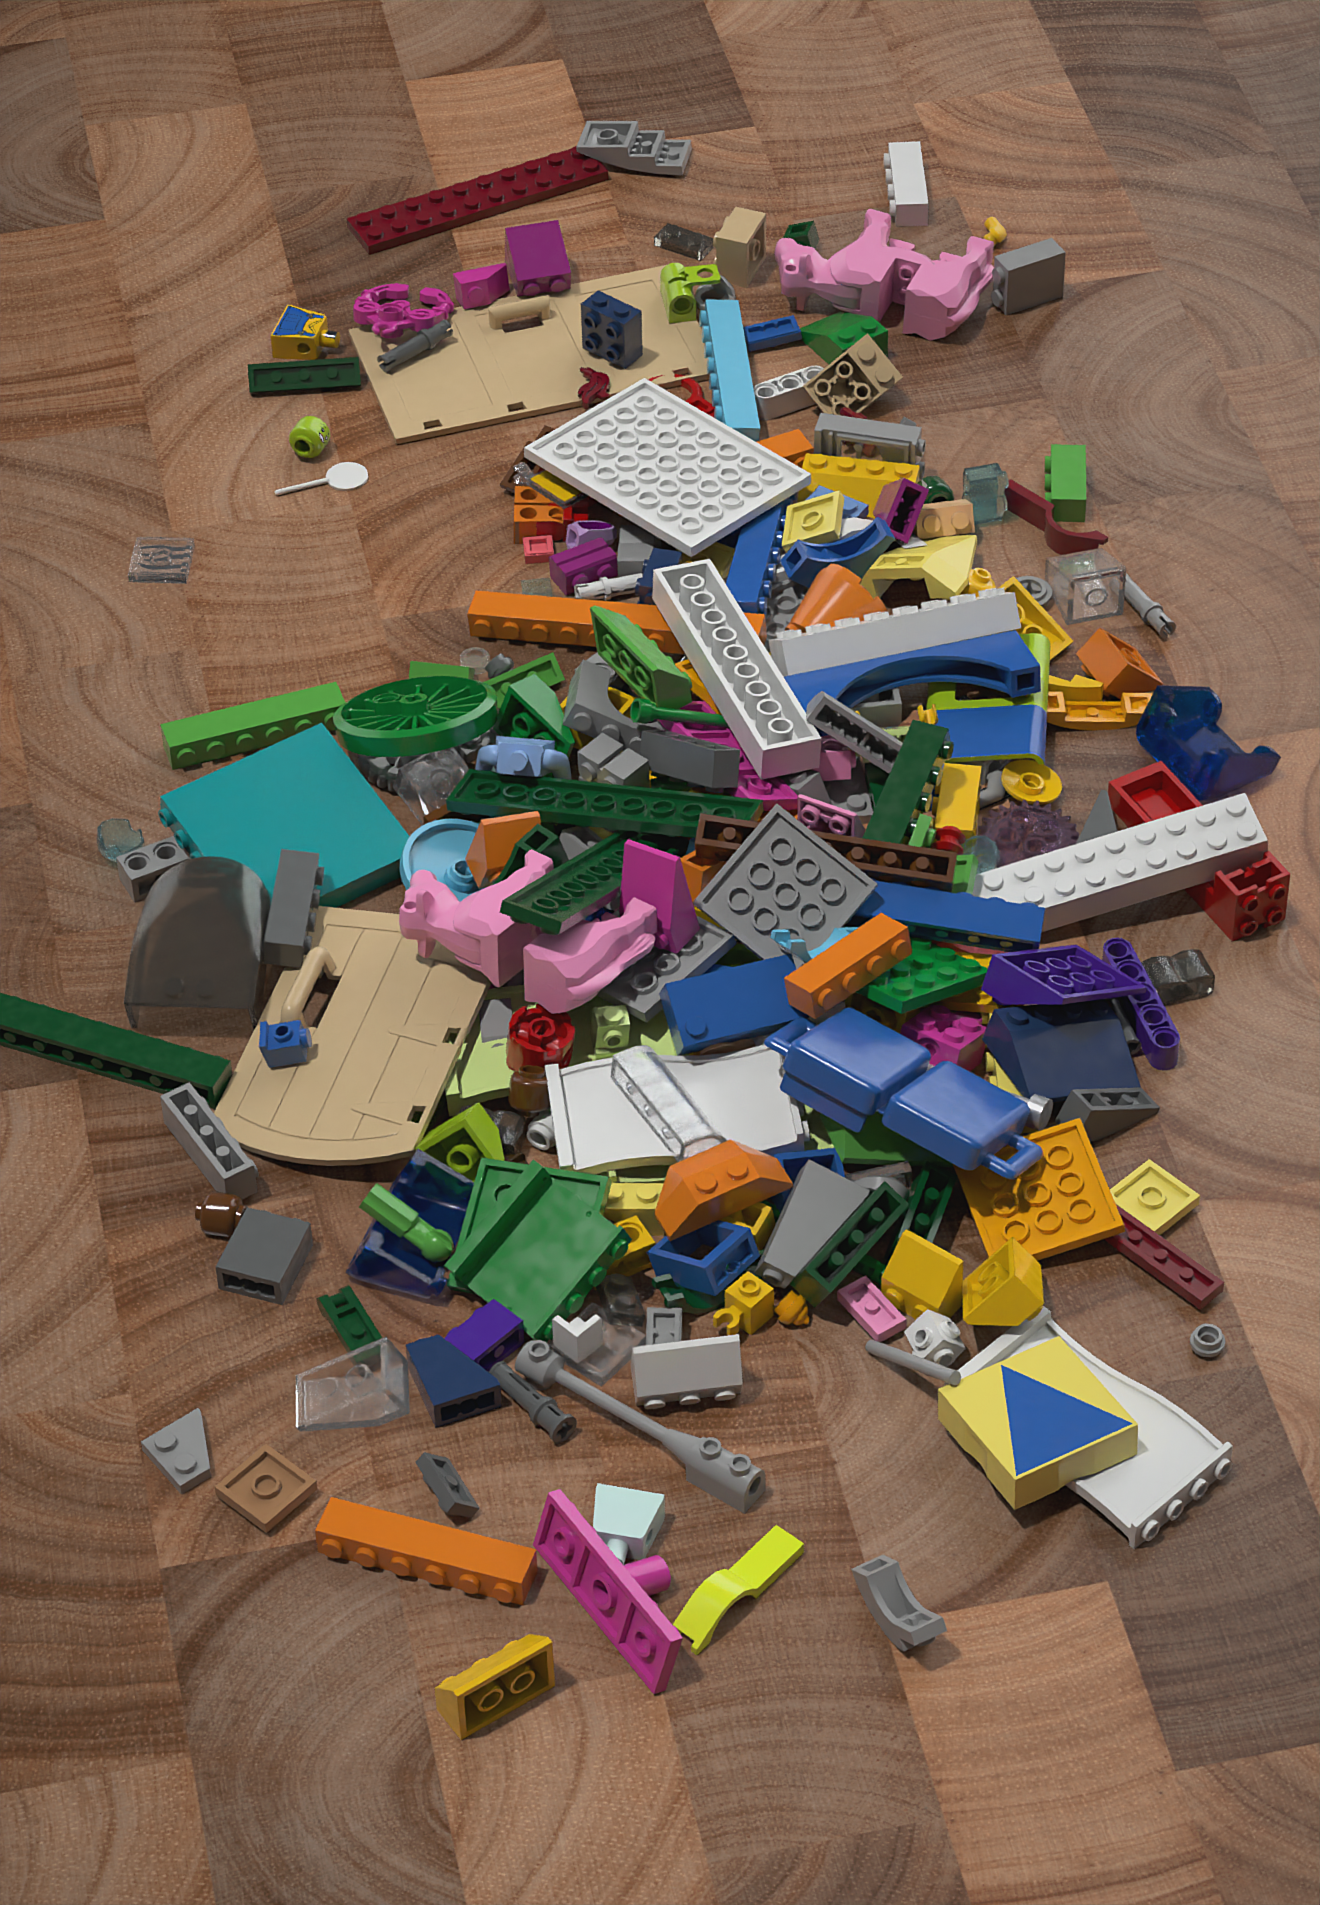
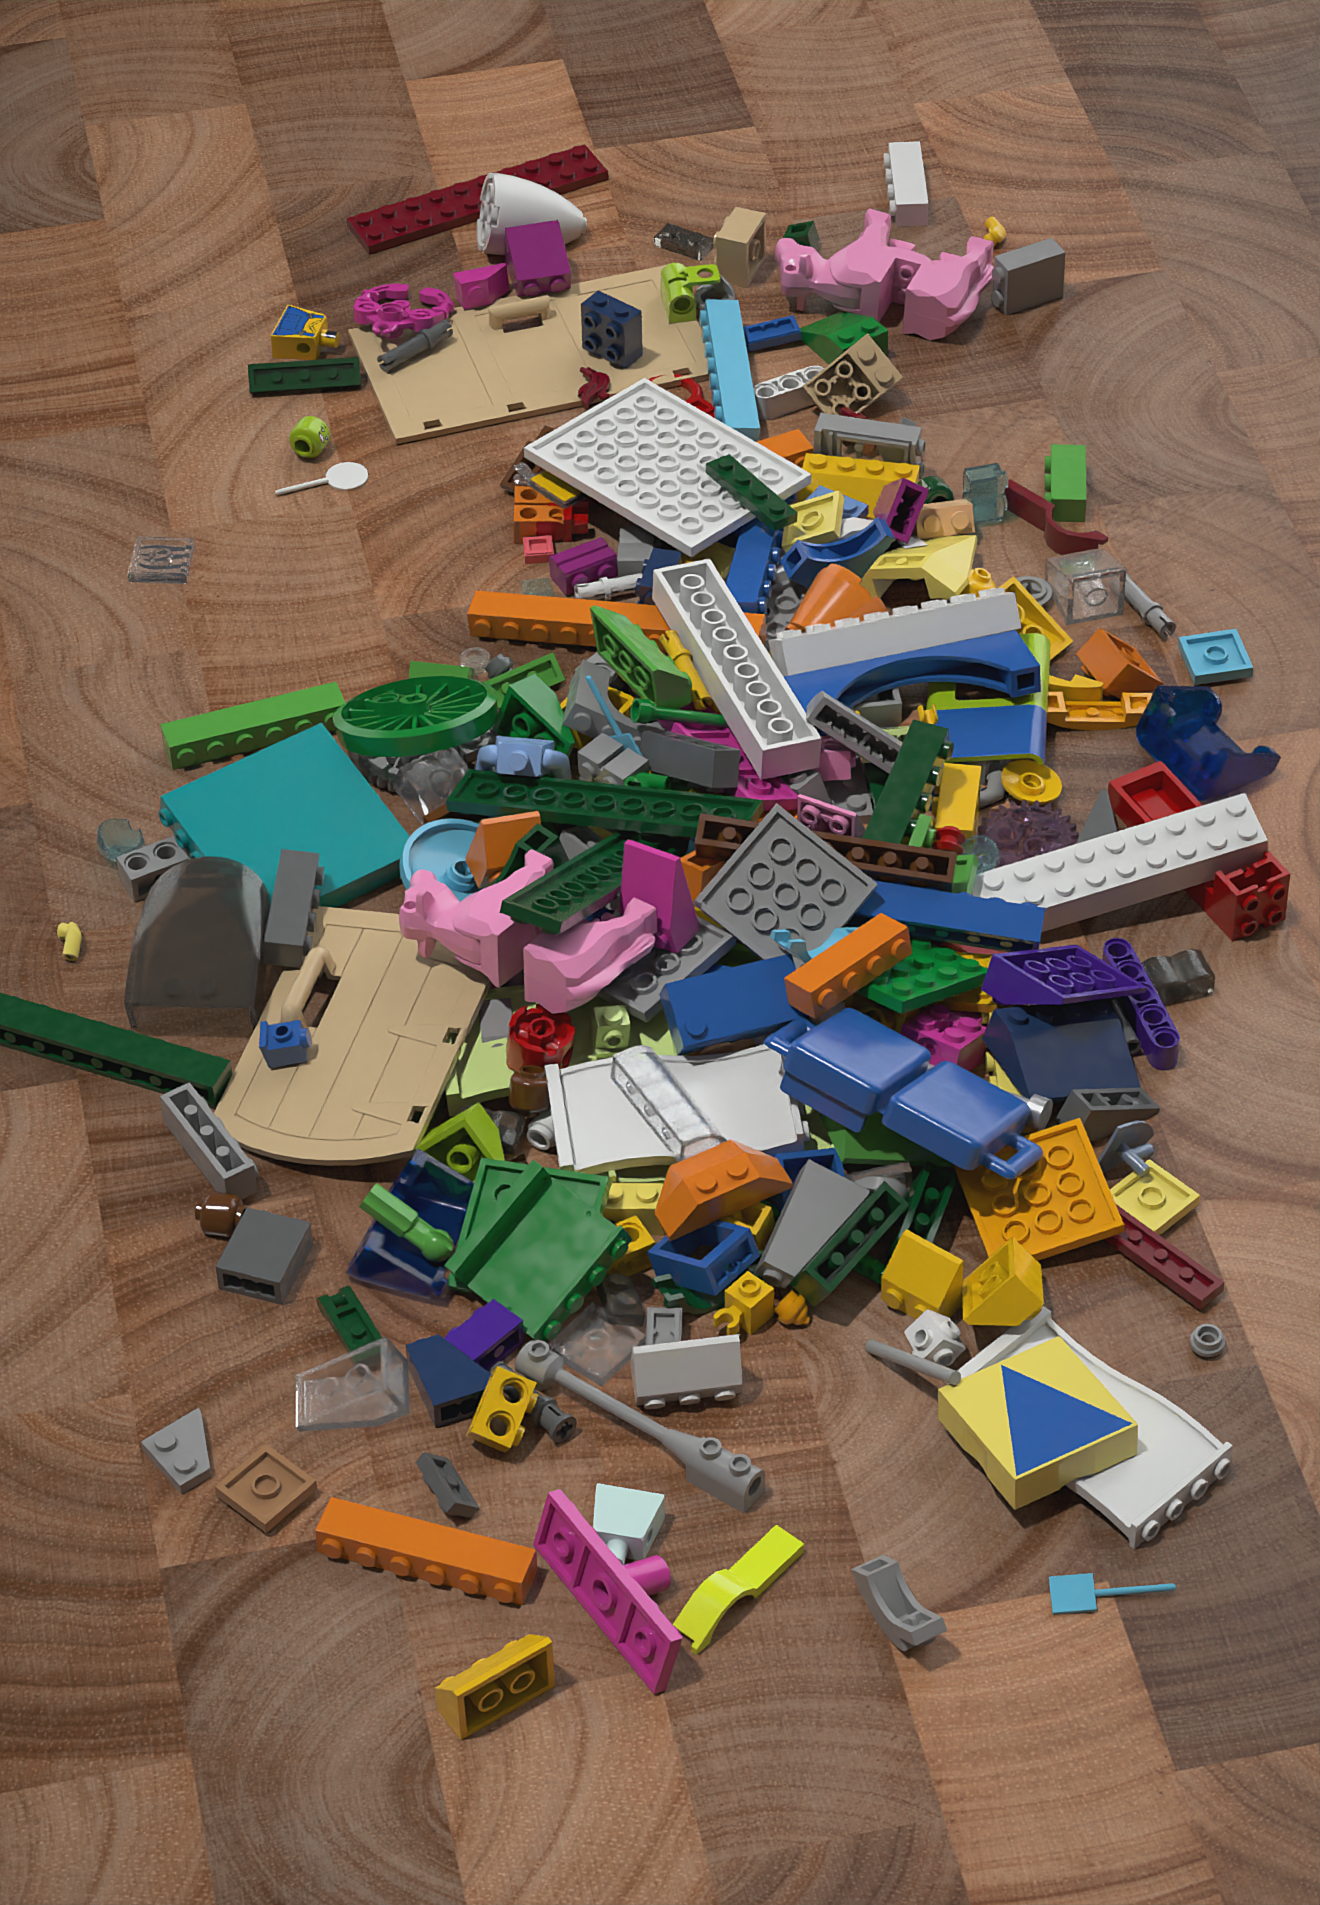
white panel [552,1315,603,1364] -> none
lavender rock [566,520,617,549] -> none
light grey slope [576,121,692,175] -> none
bright pink plate [837,1275,906,1342] -> none
none -> light yellow arm [57,922,82,961]
none -> yellow brick [466,1366,538,1453]
none -> white cylinder [477,173,587,255]
none -> medium azure piece [586,676,643,756]
none -> green arm [624,772,672,790]
none -> yellow pin [659,630,713,710]
none -> dark green plate [705,454,798,532]
none -> medium azure piece [1049,1573,1176,1615]
none -> sand blue shield [1098,1120,1154,1178]
none -> medium azure plate [1178,629,1253,685]

